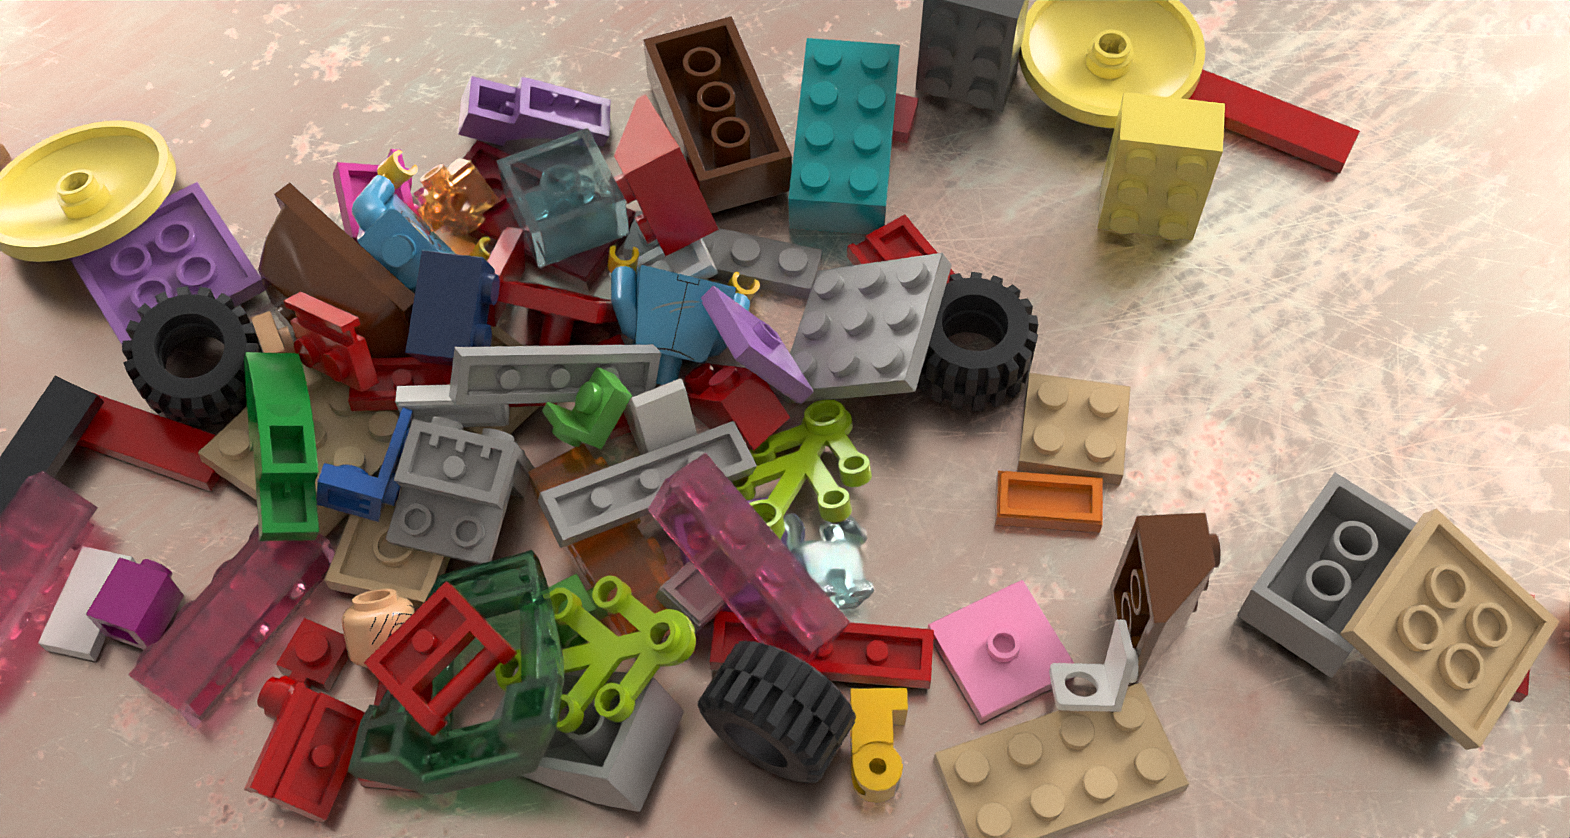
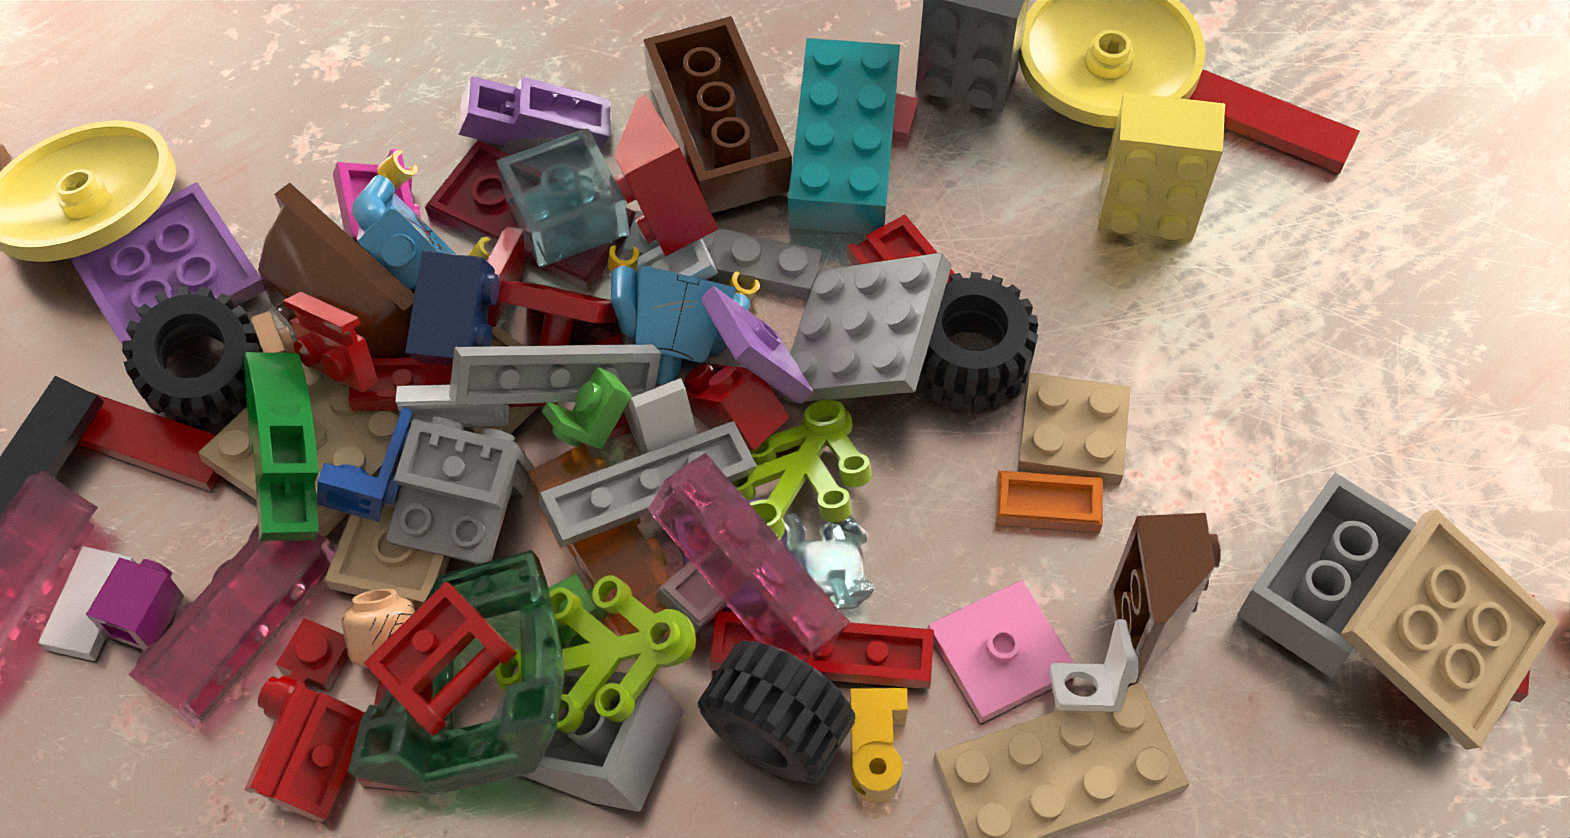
clear orange brick [413,158,499,236] -> none

